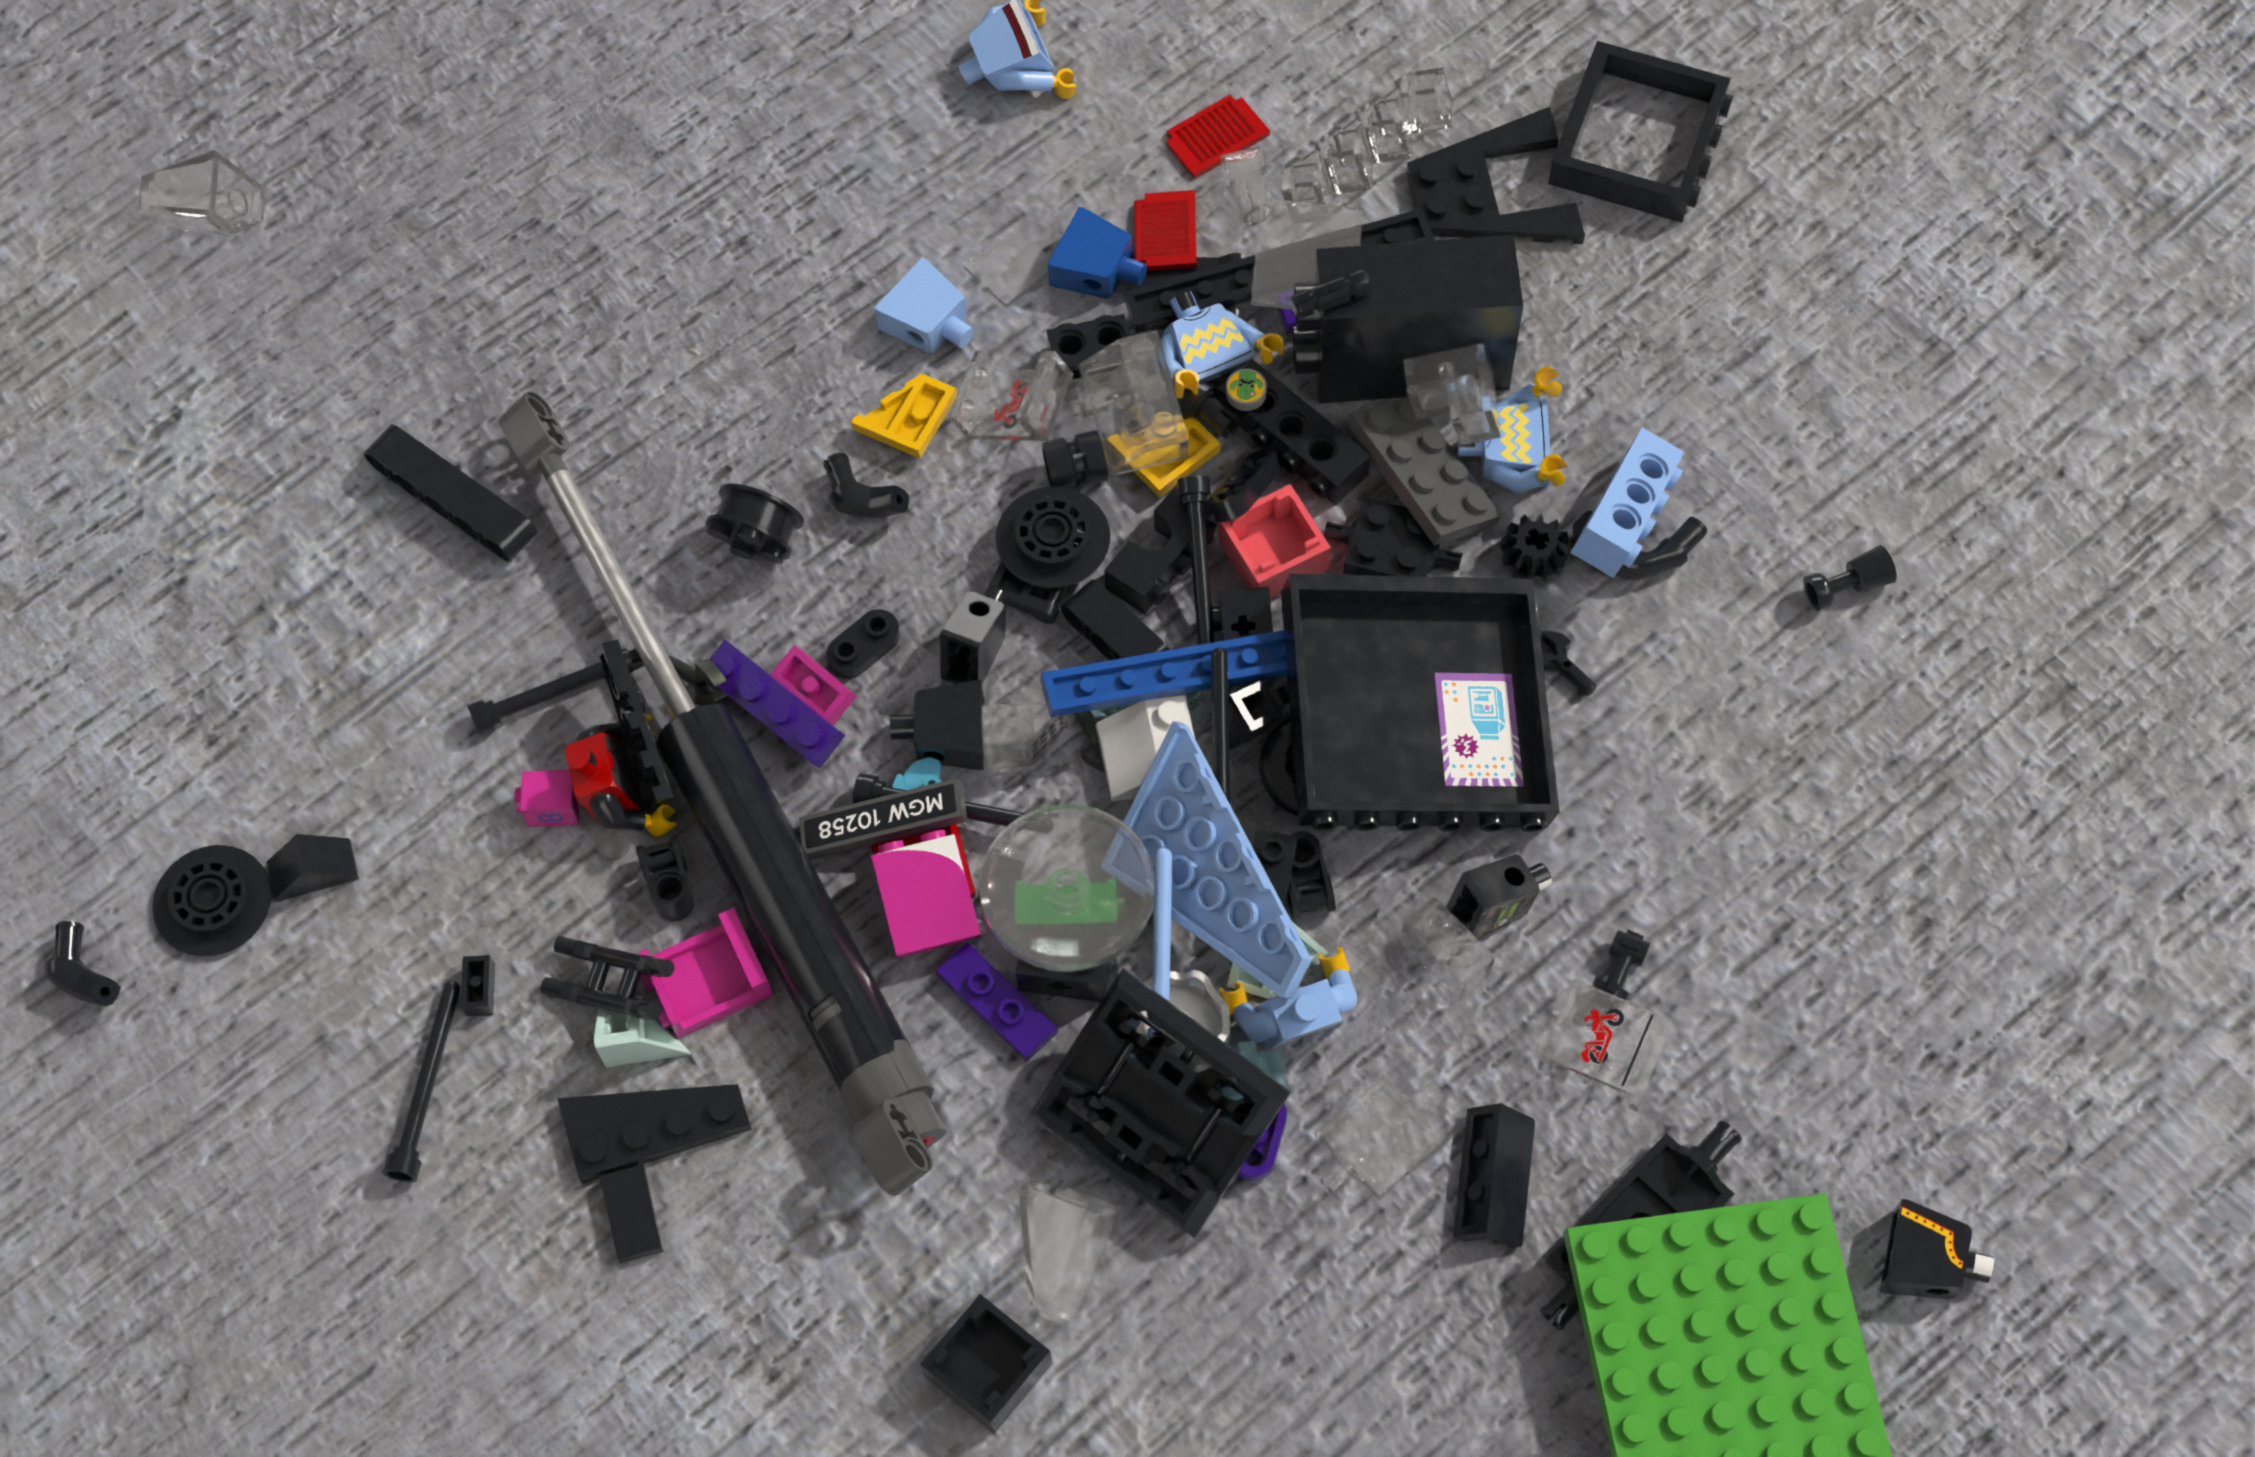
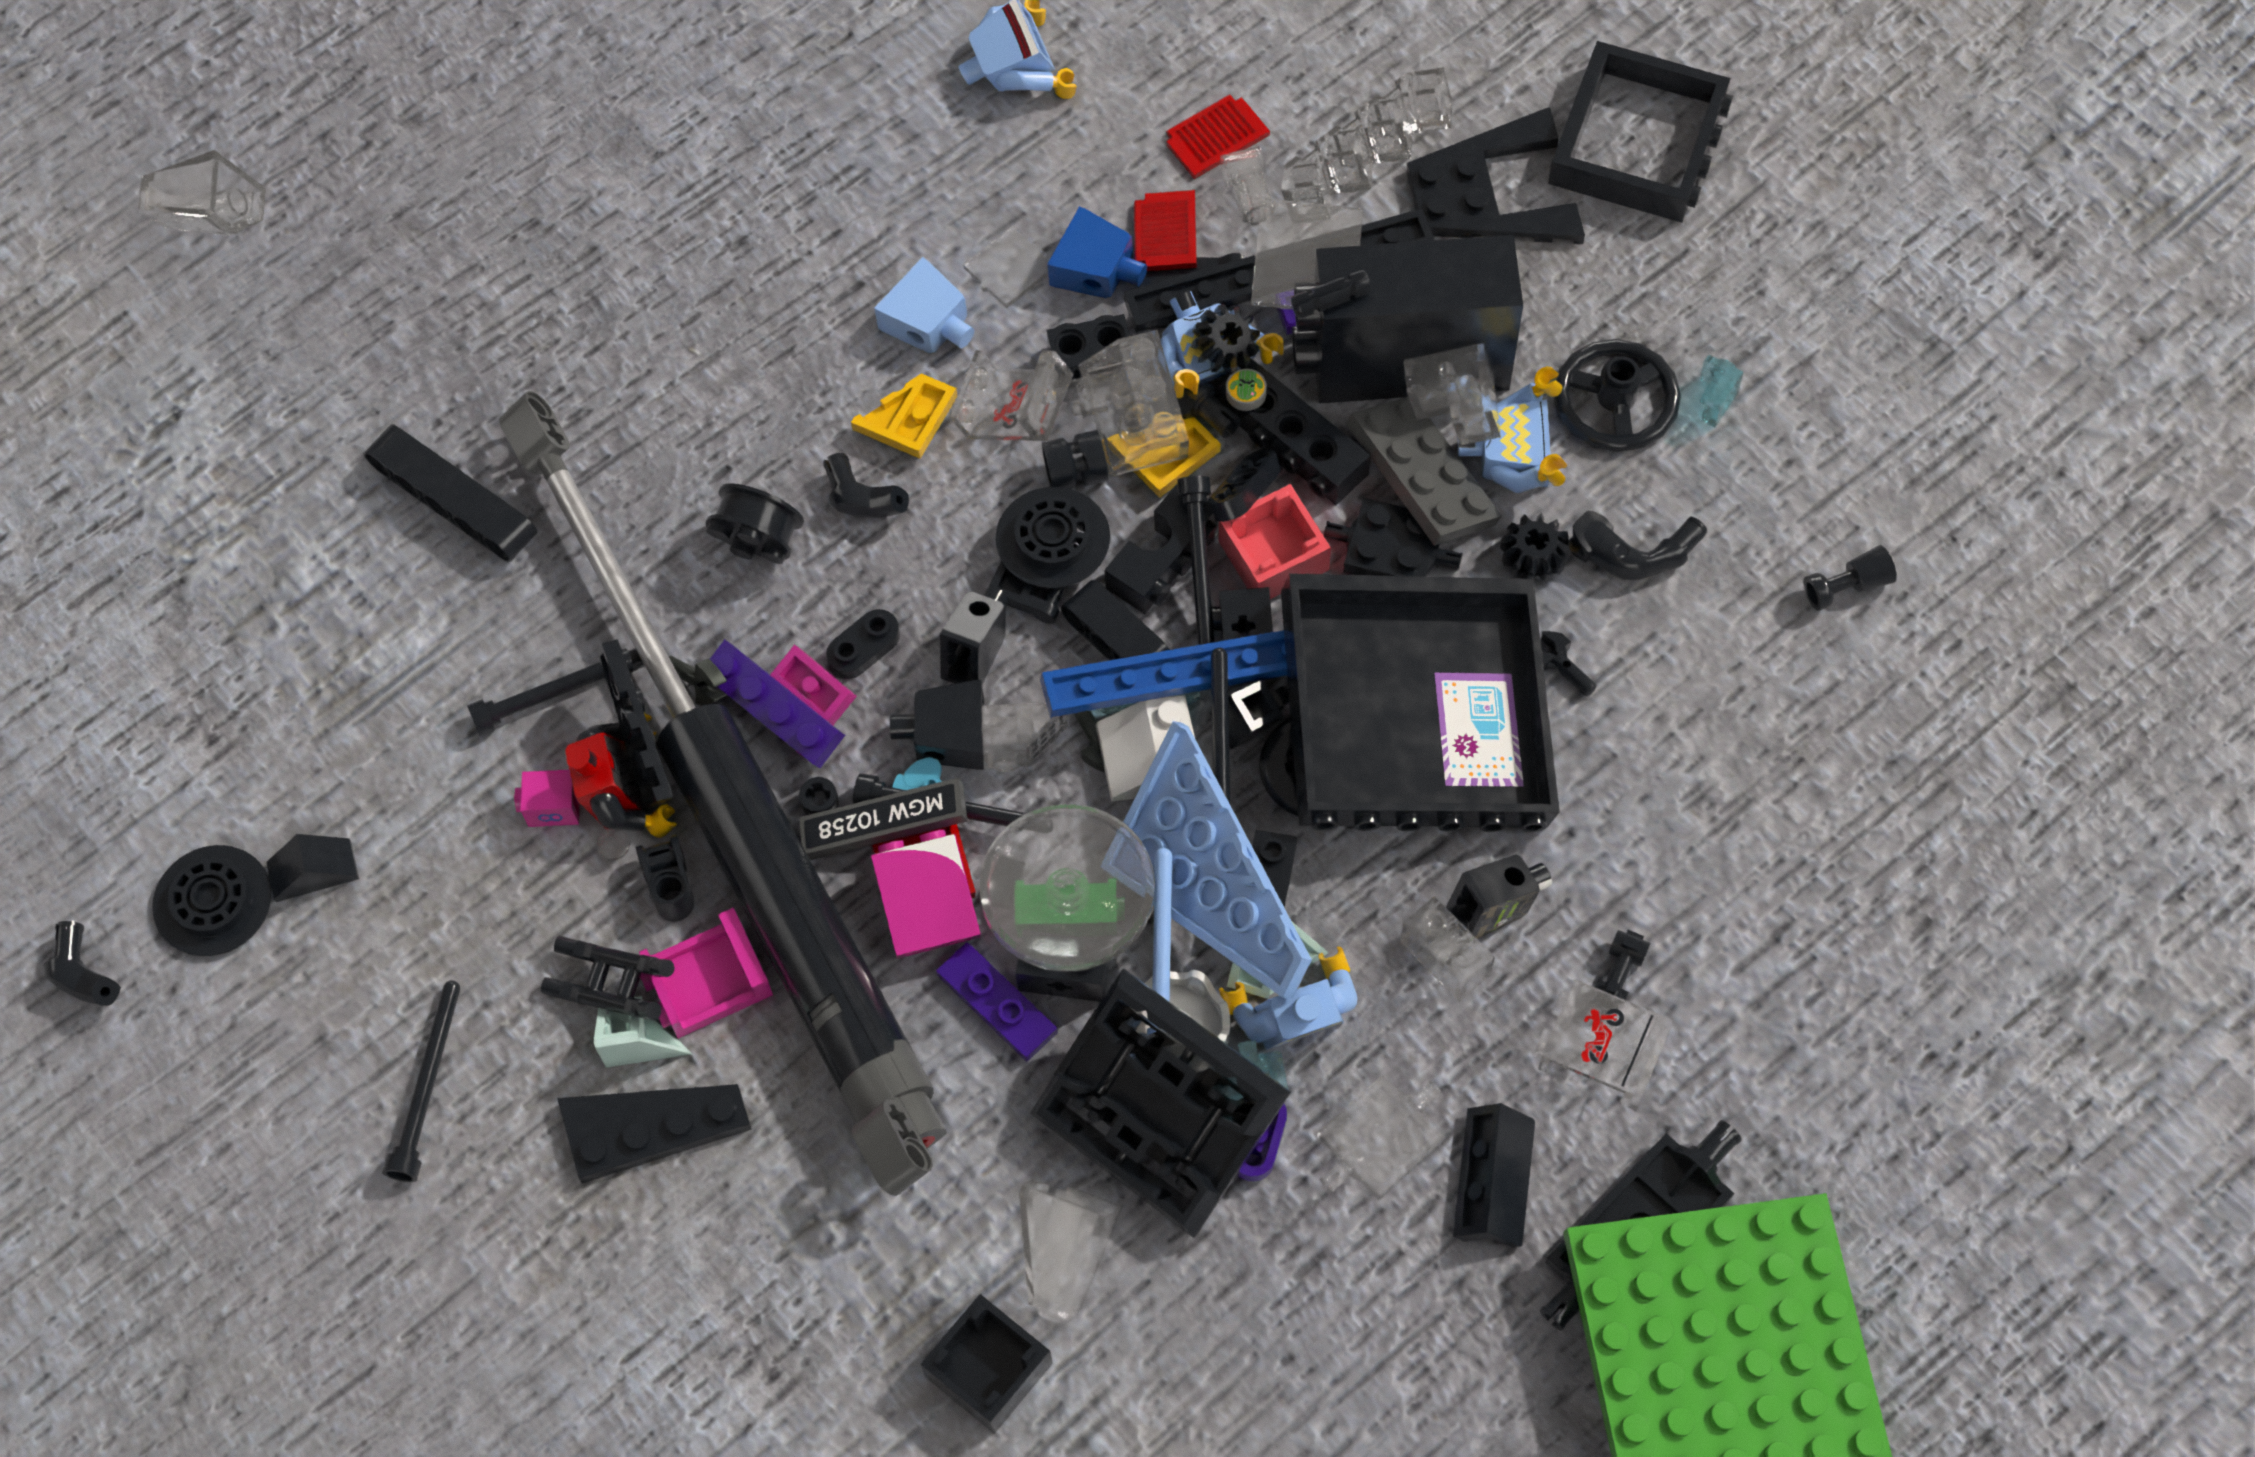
black piece [461,955,495,1017] -> none
black tile [600,1164,664,1263] -> none
black piece [1287,831,1336,919] -> none
light blue brick [1570,427,1684,578] -> none
black torso [1879,1199,1994,1299] -> none
none -> black bush [799,777,839,815]
none -> black gear [1191,304,1261,375]
none -> black piece [1554,339,1681,452]
none -> clear light blue bracket [1700,355,1744,428]

